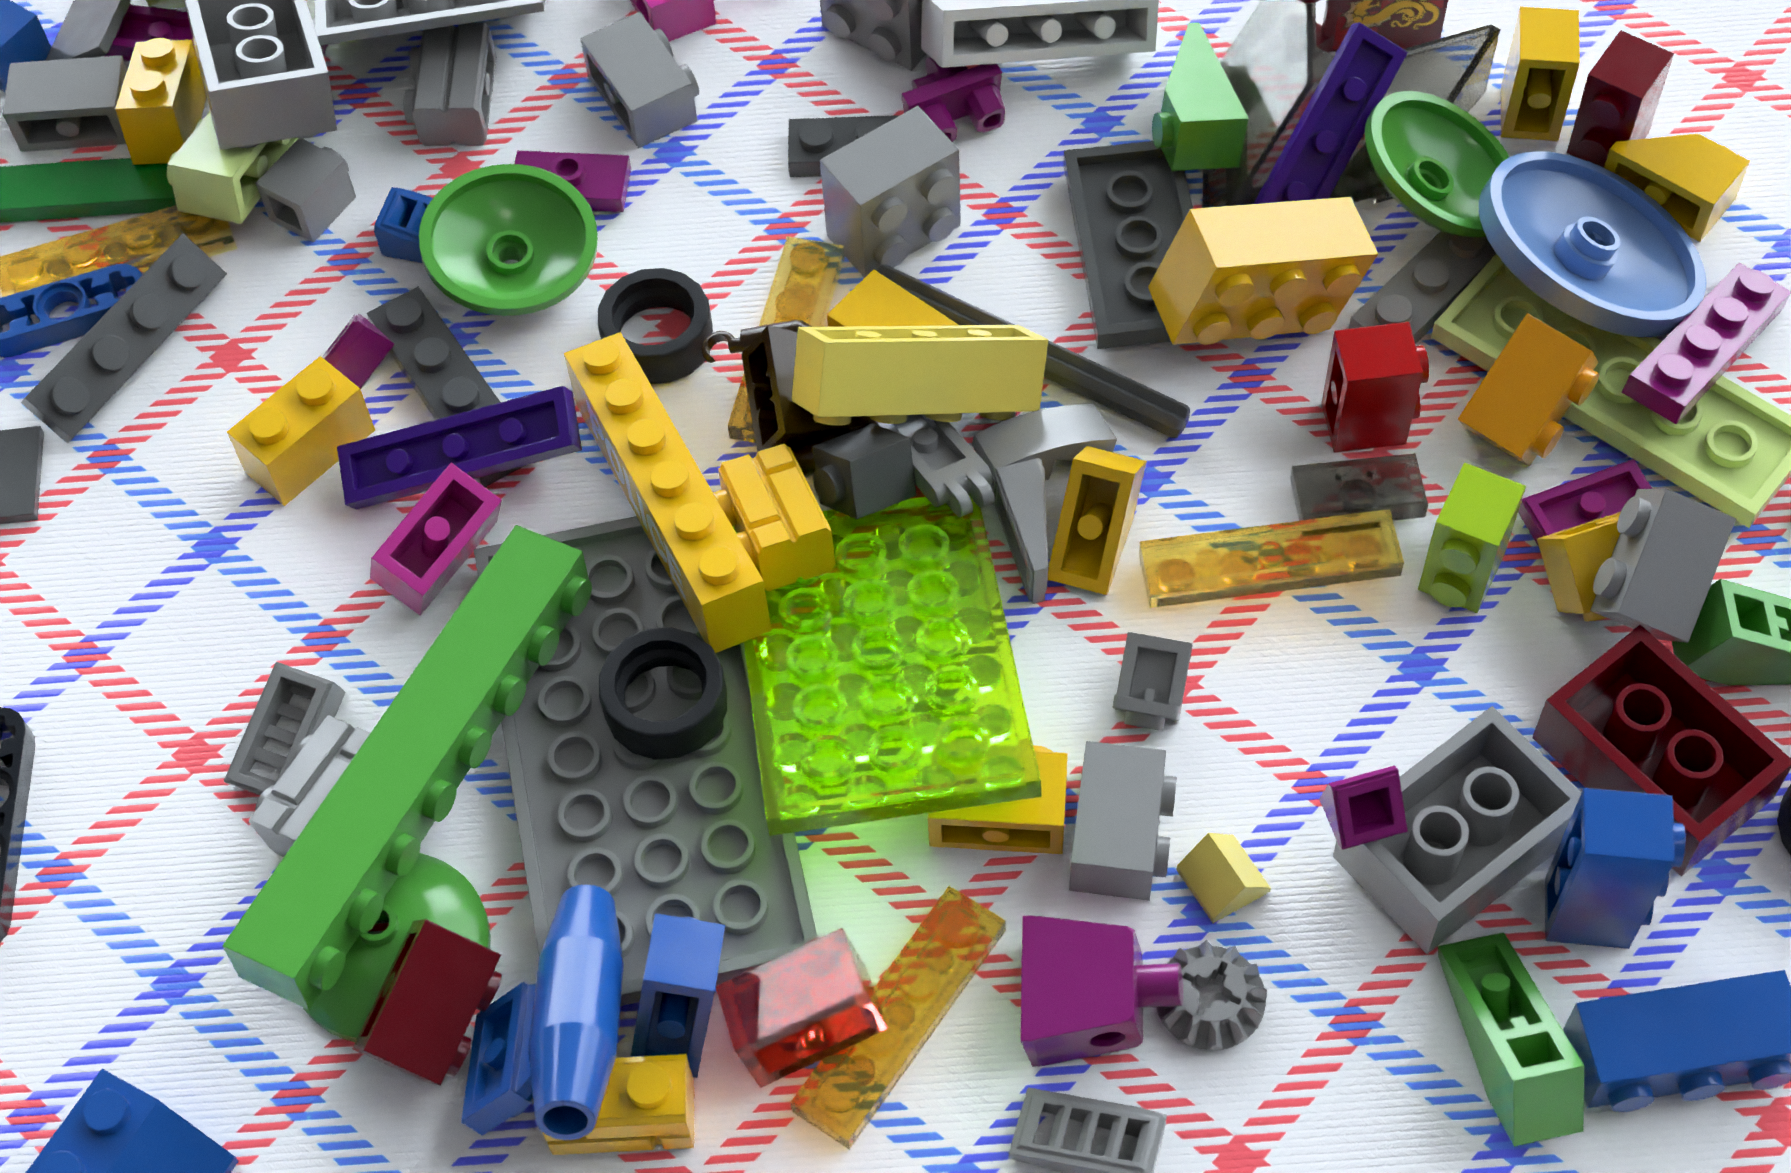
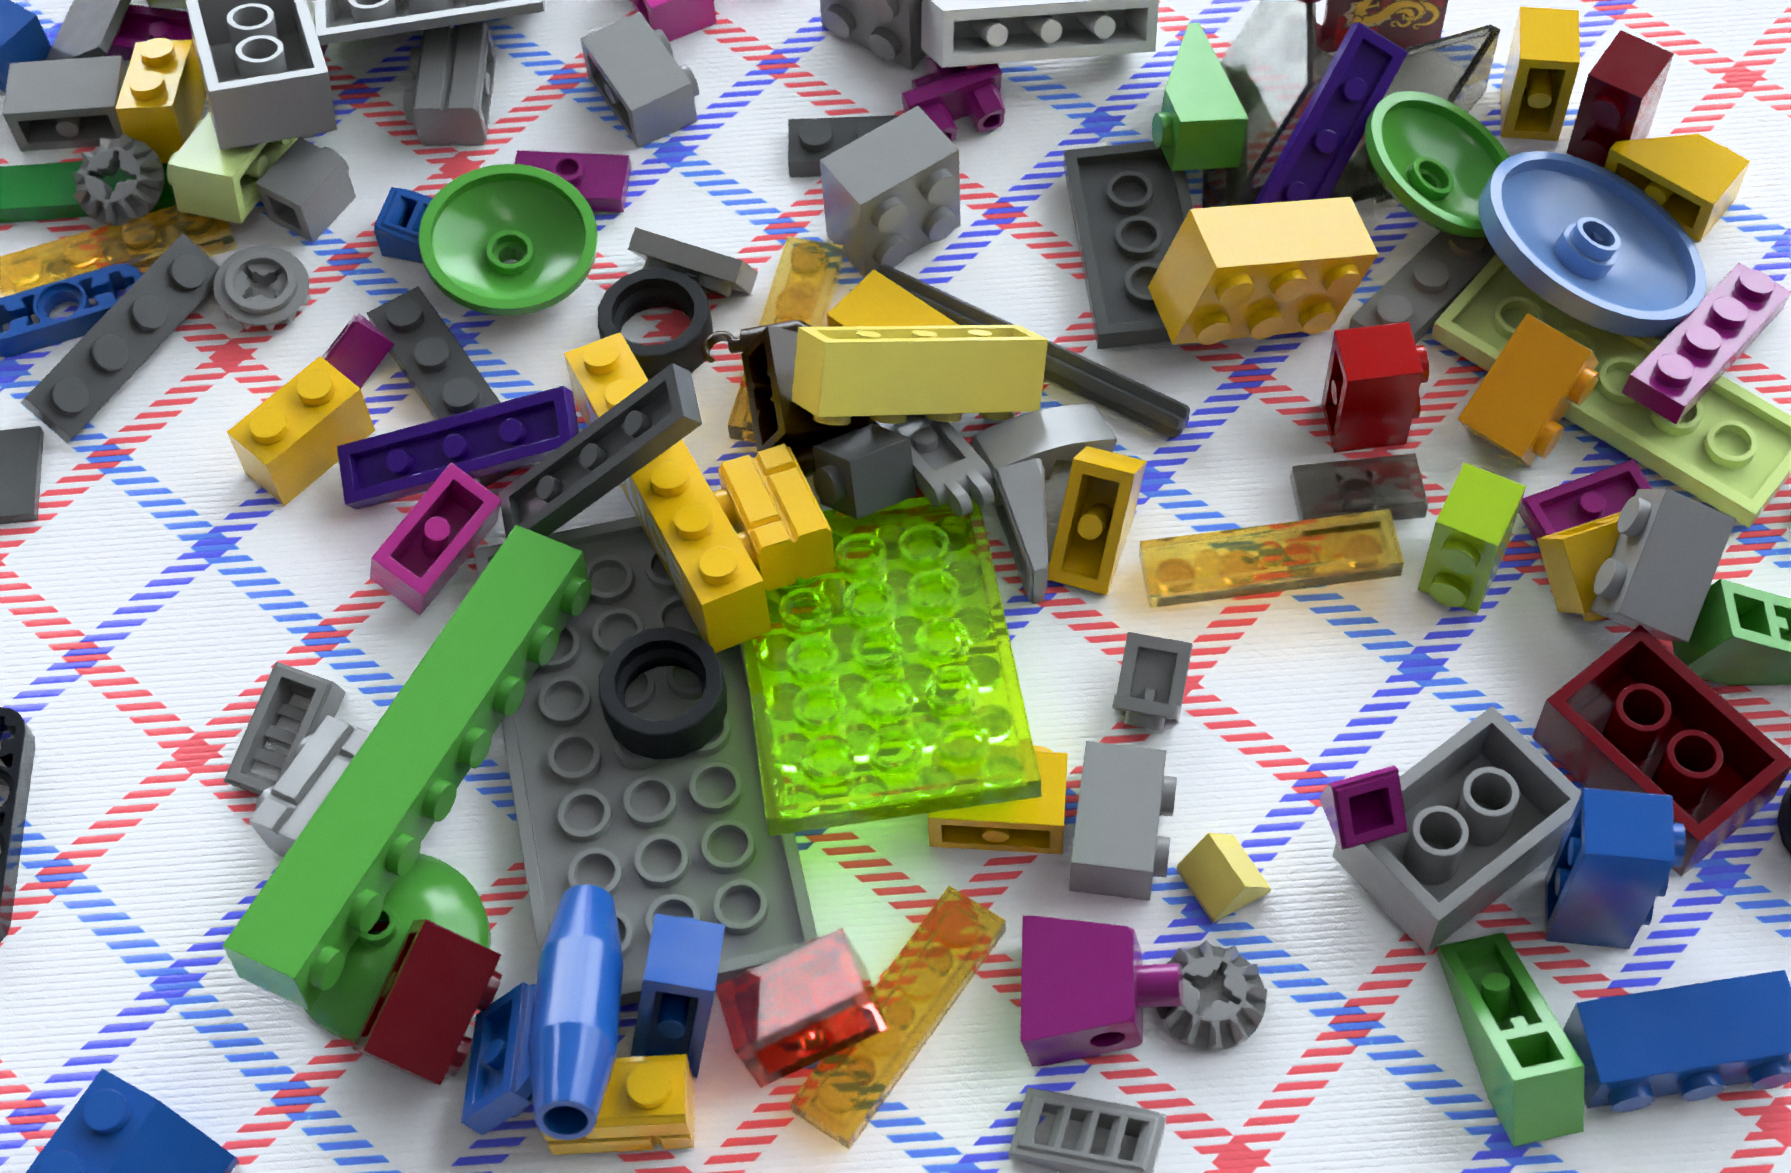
none -> light grey gear [71,134,164,226]
none -> light grey gear [213,246,310,331]
none -> dark grey plate [498,363,702,538]
none -> light grey plate [628,227,758,297]

